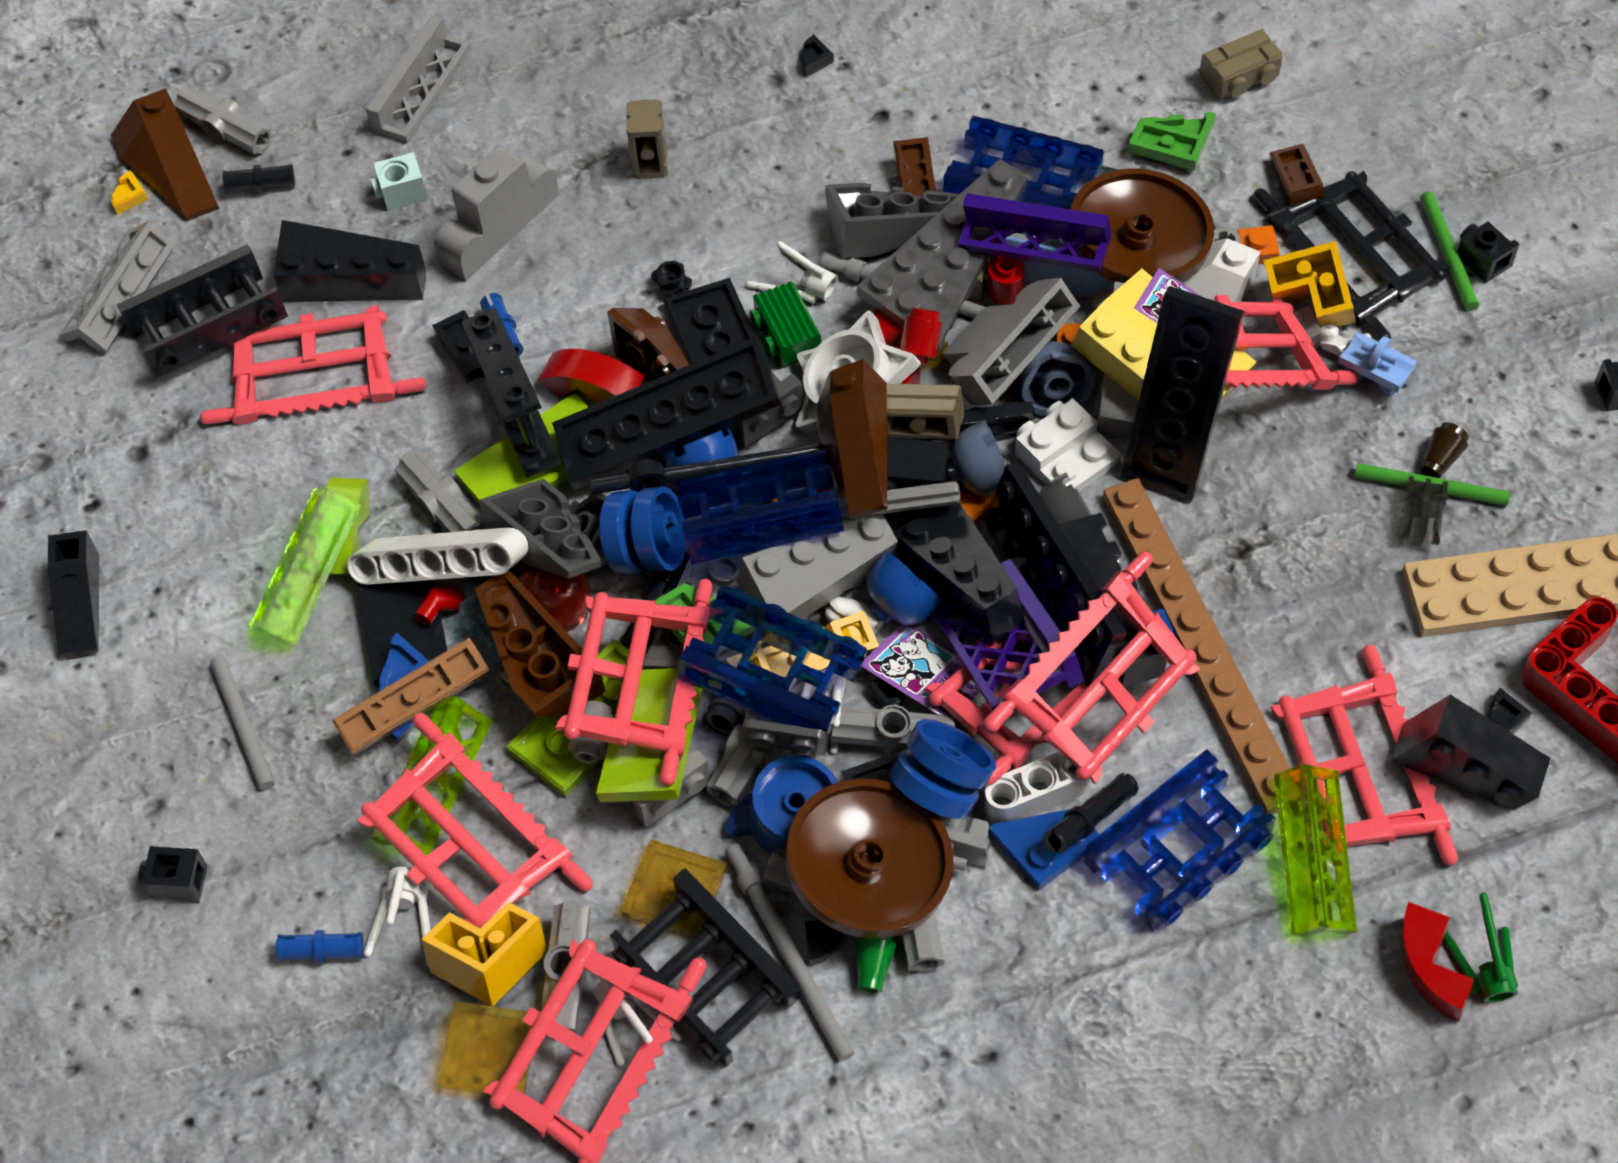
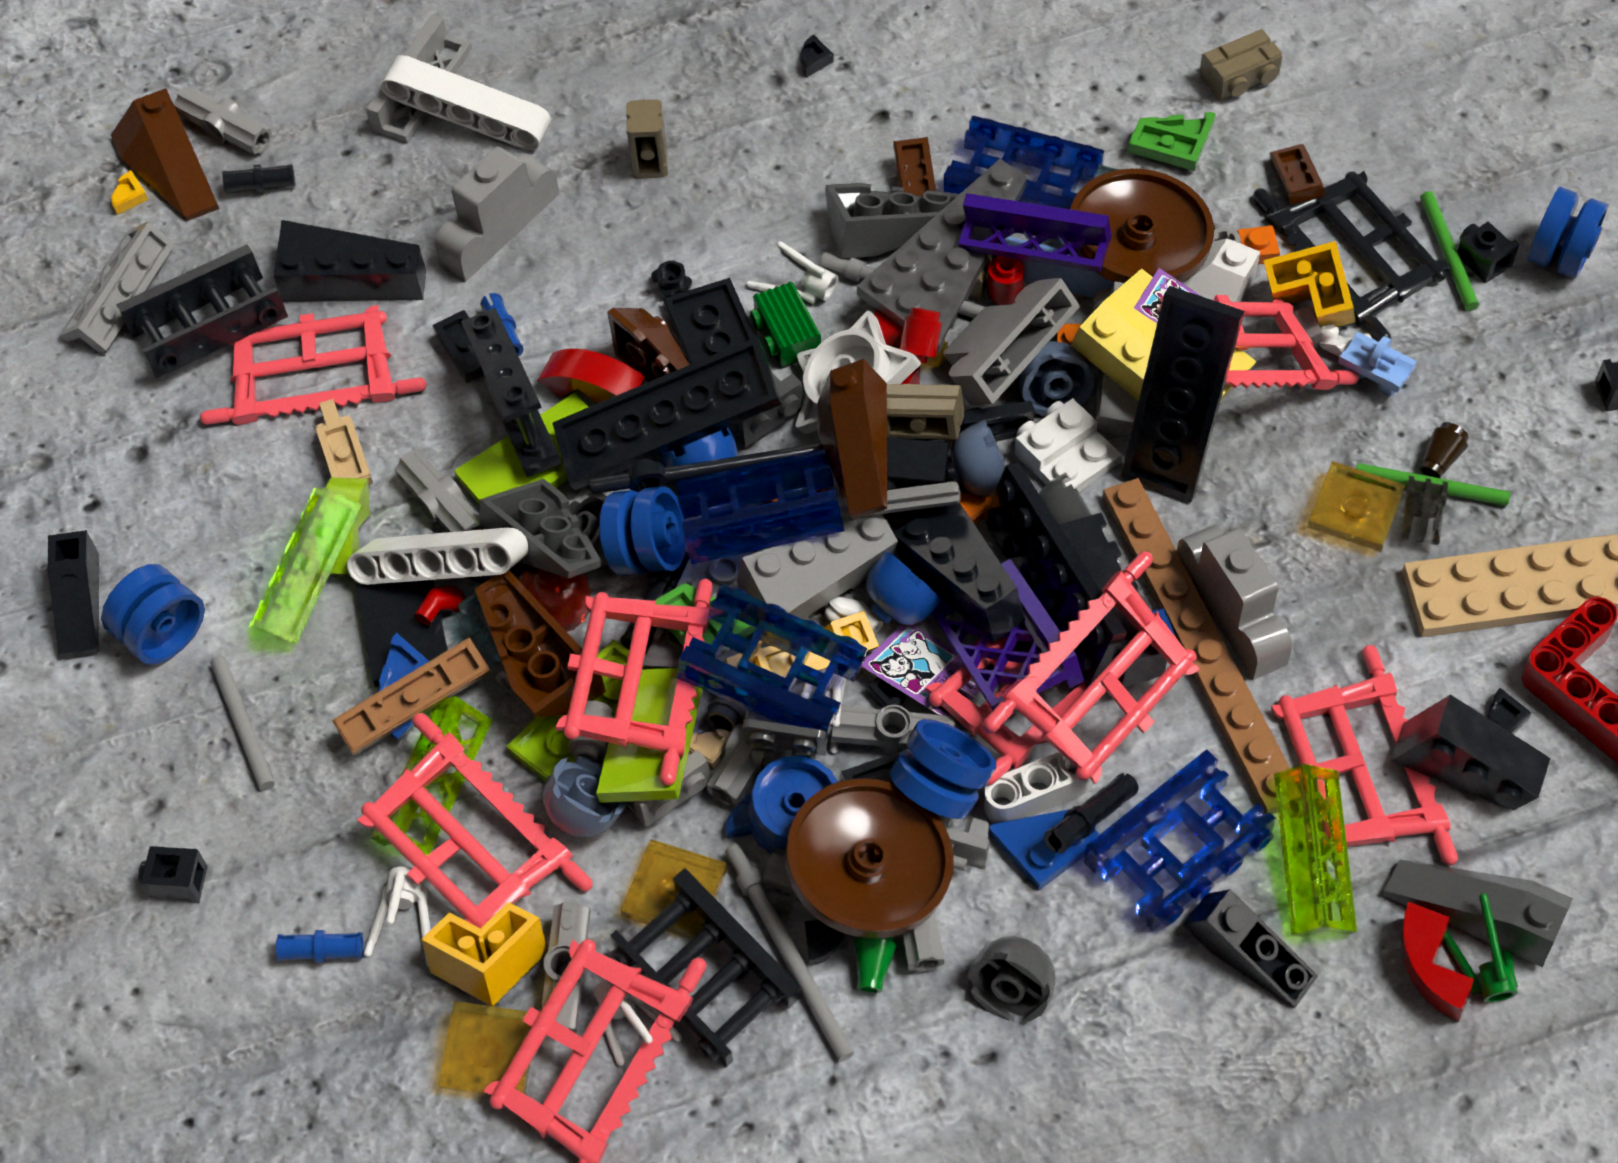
light aqua brick [371,152,428,211] -> none
none -> blue wheel [101,564,205,664]
none -> tan hinge [316,399,373,485]
none -> white beam [381,55,551,150]
none -> sand blue cylinder [543,757,627,838]
none -> tan tile [689,729,731,770]
none -> dark grey cylinder [967,936,1055,1021]
none -> light grey brick [1177,525,1292,680]
none -> black slope [1183,889,1318,1008]
none -> clear yellow plate [1307,461,1405,552]
none -> dark grey wedge [1383,859,1573,967]
none -> blue wheel [1527,186,1609,279]

